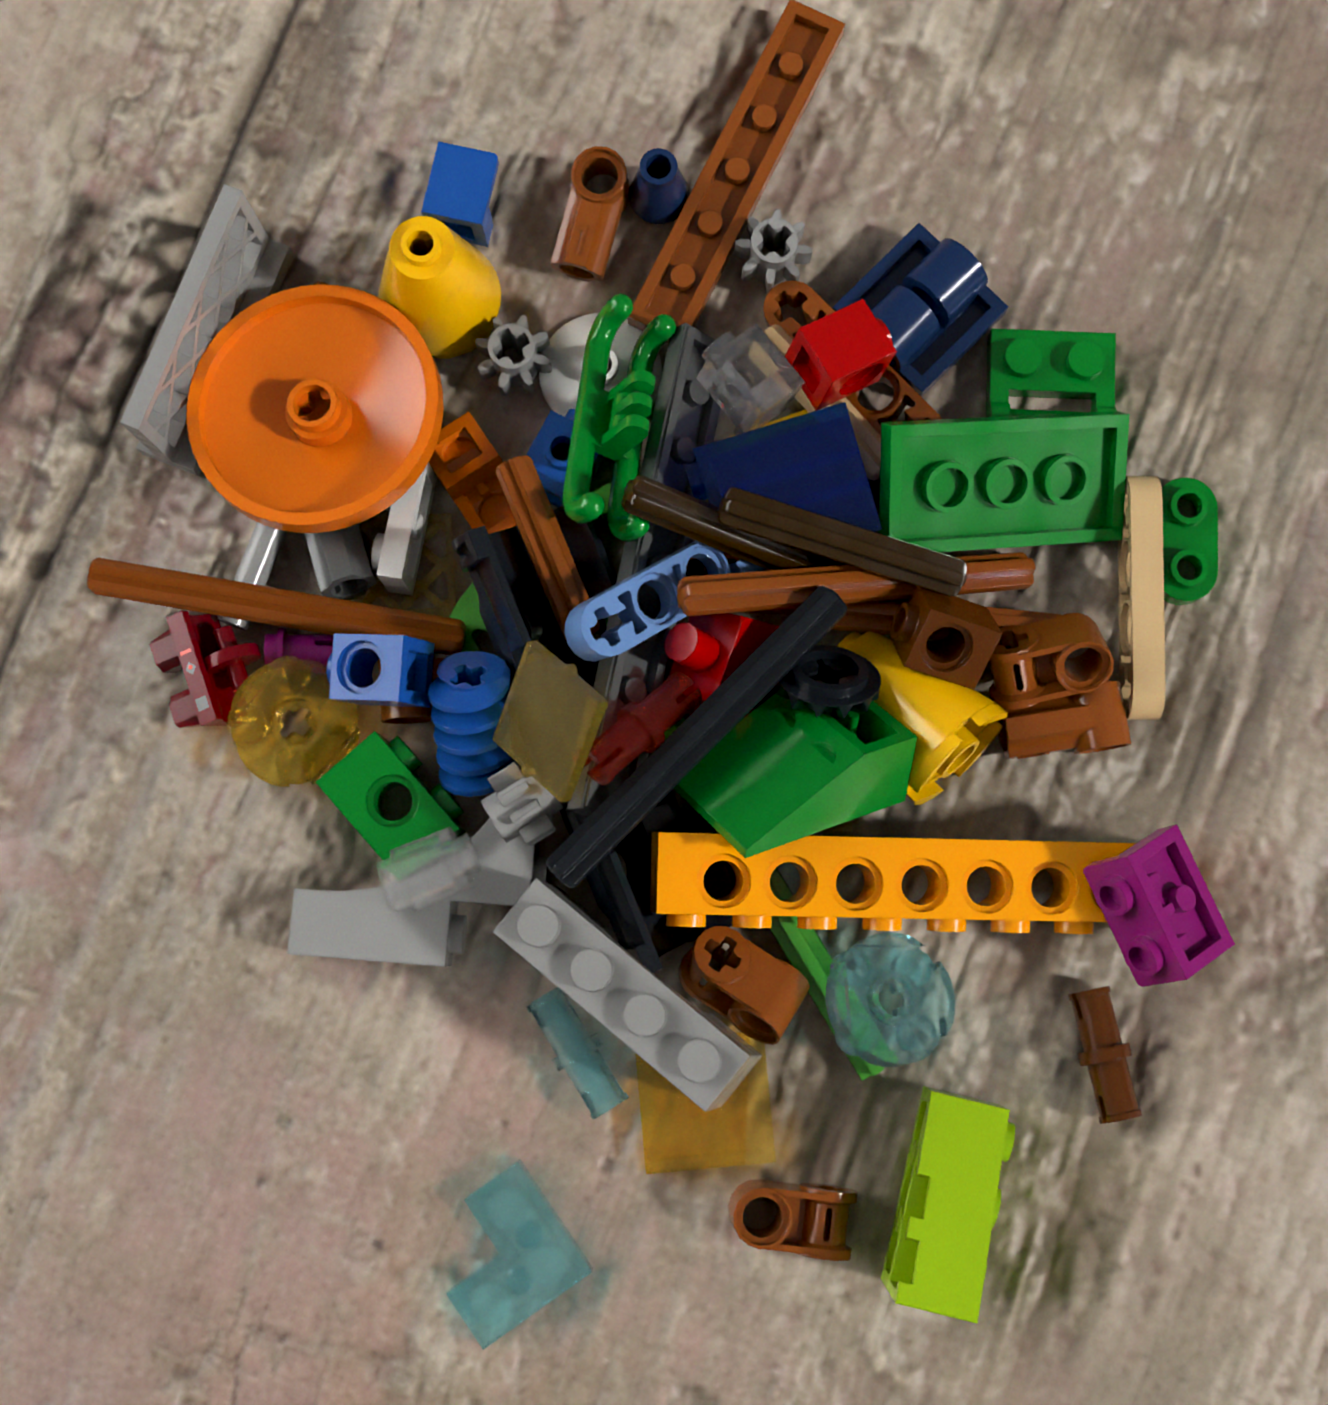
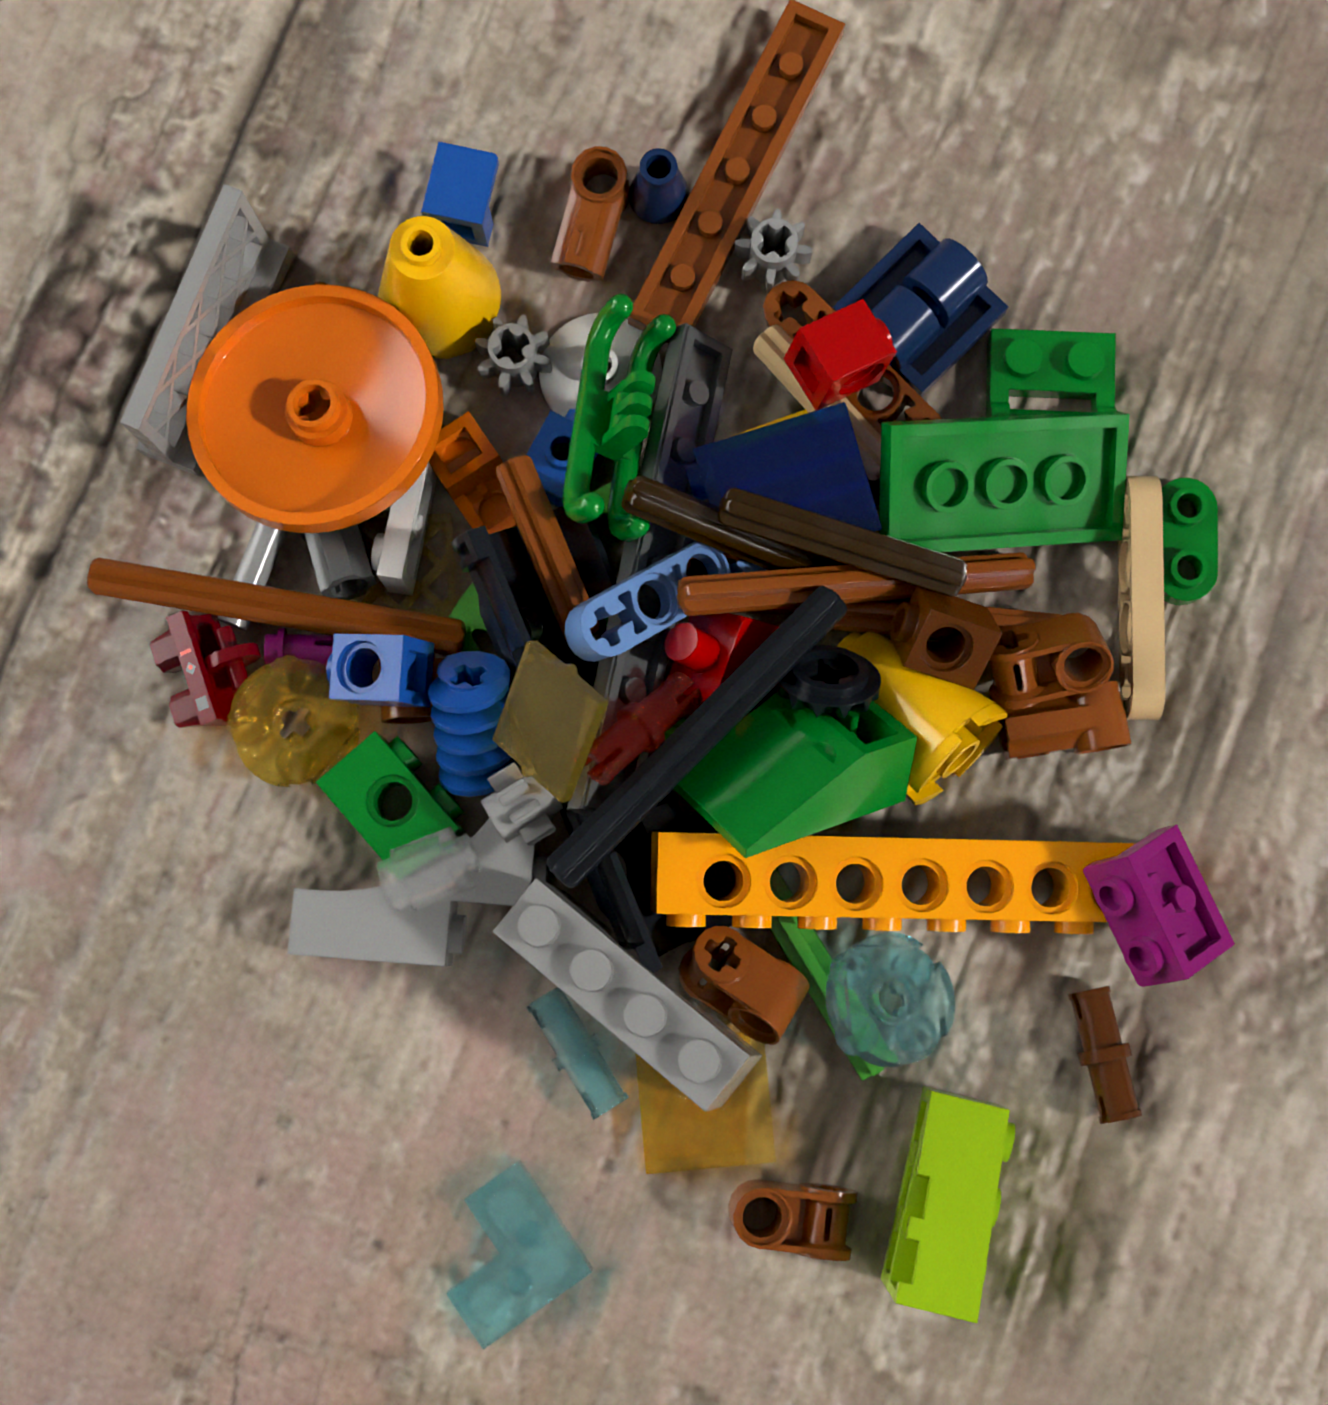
clear brick [697,323,805,441] -> none

